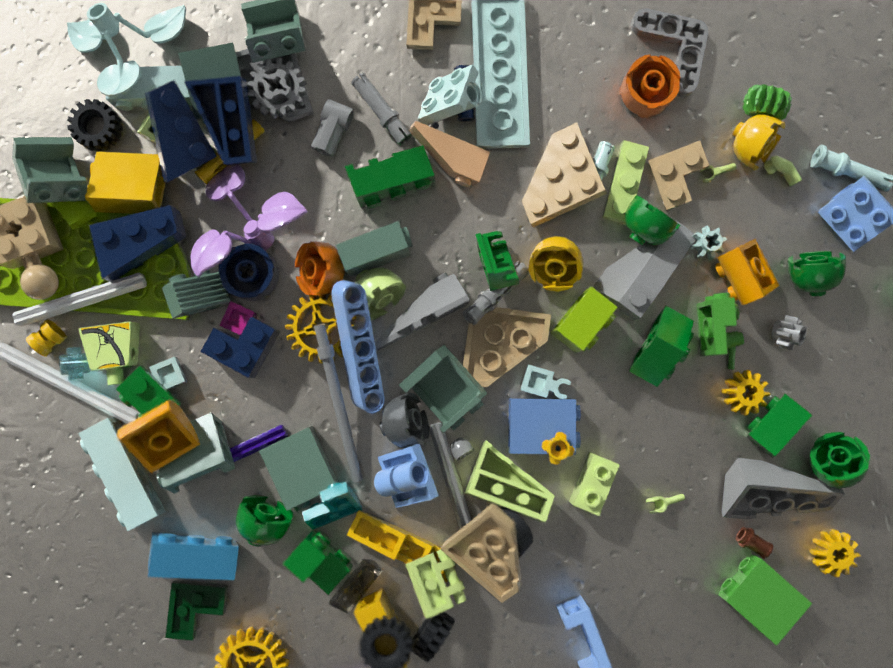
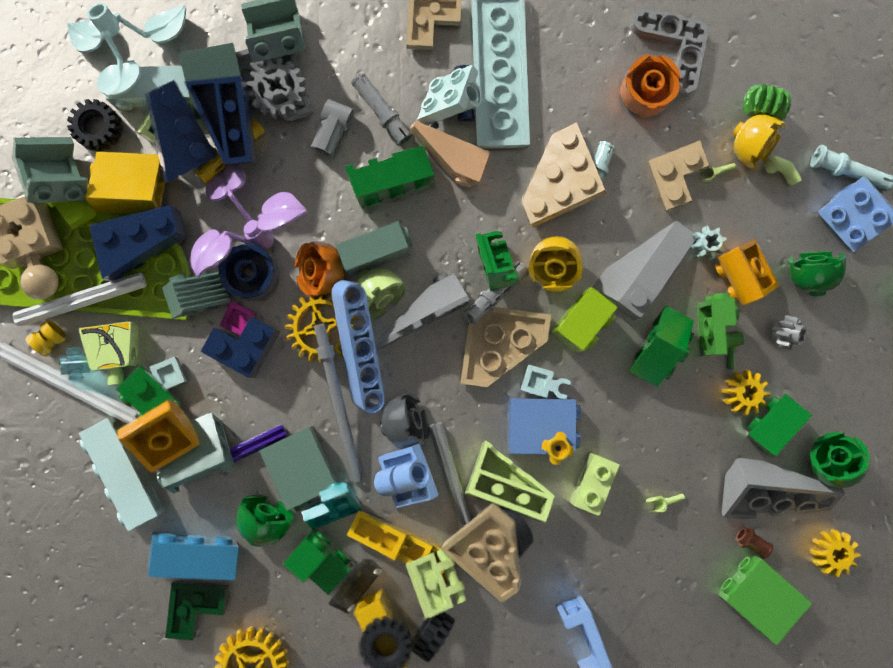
sand green panel [399,345,487,433] -> none
light grey hinge [451,438,474,461] -> none
yellowish green plate [602,140,649,224] -> none
green cylinder [625,195,681,246] -> none

